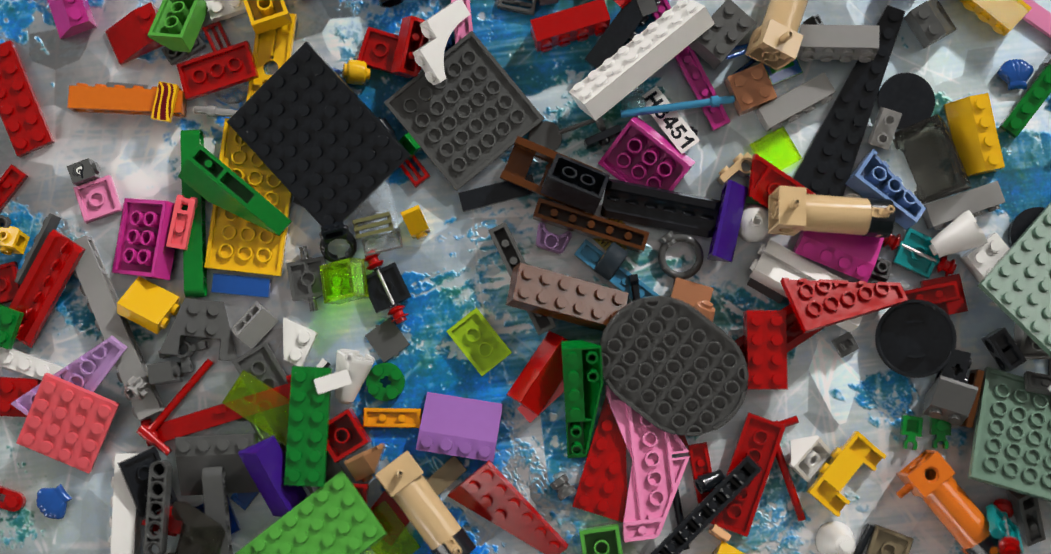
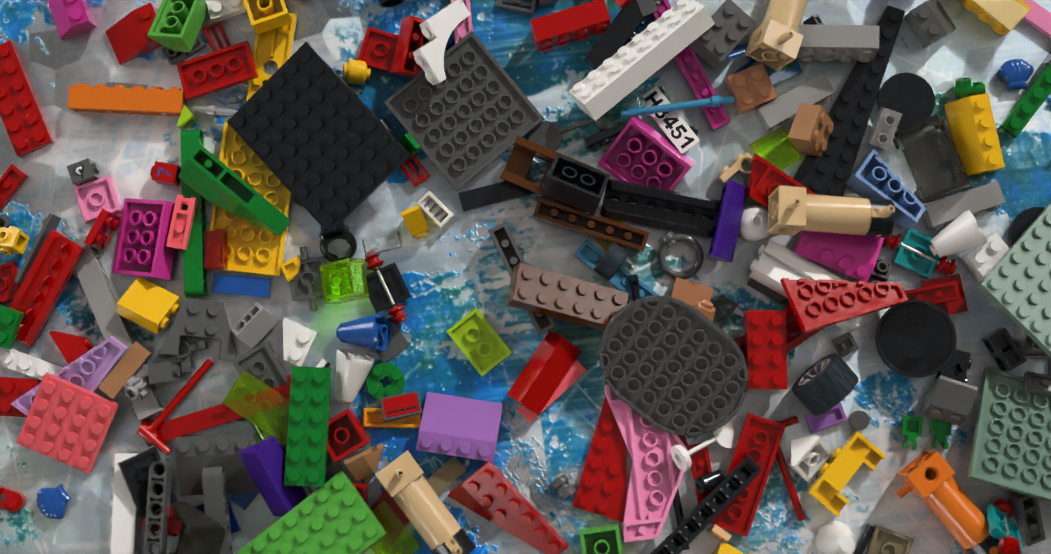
tile [151,81,179,123] -> none
white sticker [314,369,352,394] -> none
olive tile [352,212,394,240] -> none
lavender piece [536,222,572,254] -> none
green wedge [561,340,603,458] -> none
reddish brown tile [960,370,985,428] -> none
none -> red slope [49,331,94,365]
none -> red plate [83,209,121,251]
none -> medium nougat tile [98,341,152,400]
none -> red brick [150,161,181,187]
none -> lime slope [177,106,198,130]
none -> clear red panel [204,229,228,270]
none -> yellow tile [280,256,300,282]
none -> blue cone [336,313,392,351]
none -> red slope [380,391,423,422]
none -> white slope [416,191,457,232]
none -> white piece [670,416,744,471]
none -> clear smoke tile [713,294,738,329]
none -> medium nougat brick [788,103,834,157]
none -> black wheel [792,353,859,416]
none -> medium lavender tile [804,402,848,434]
none -> dark grey tile [849,411,870,430]
none -> green plate [953,77,985,99]

